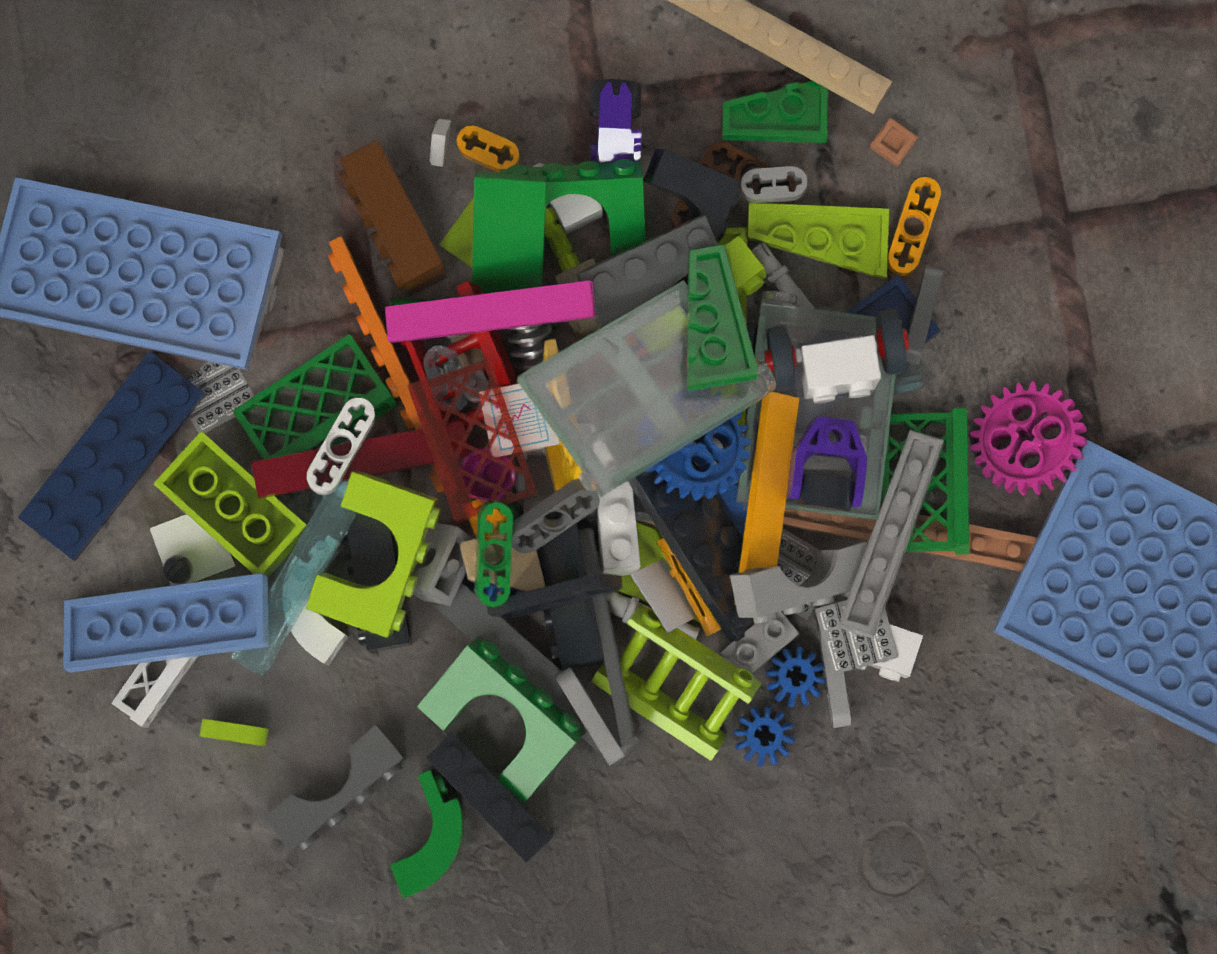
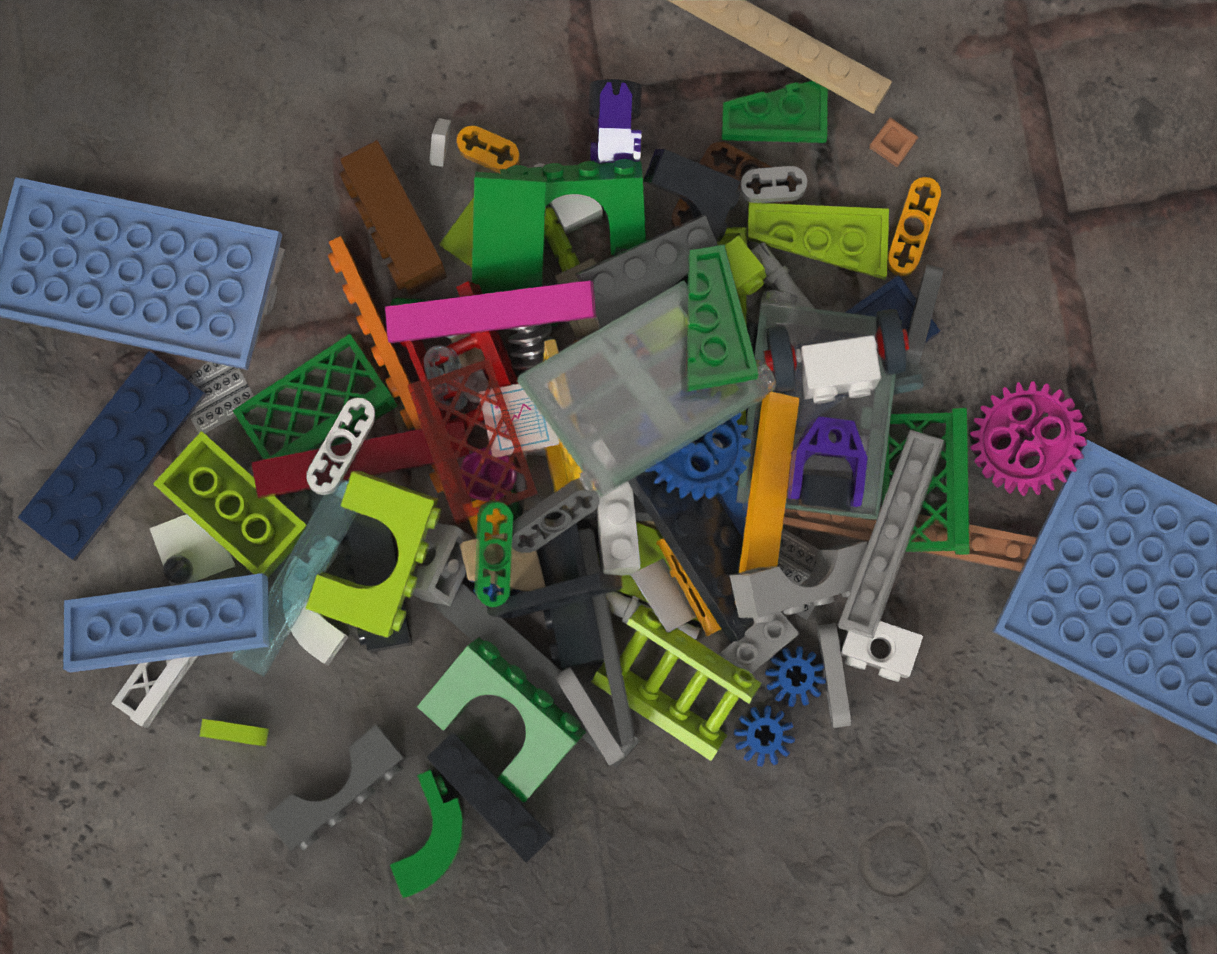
light grey sticker [815,600,899,675] -> none

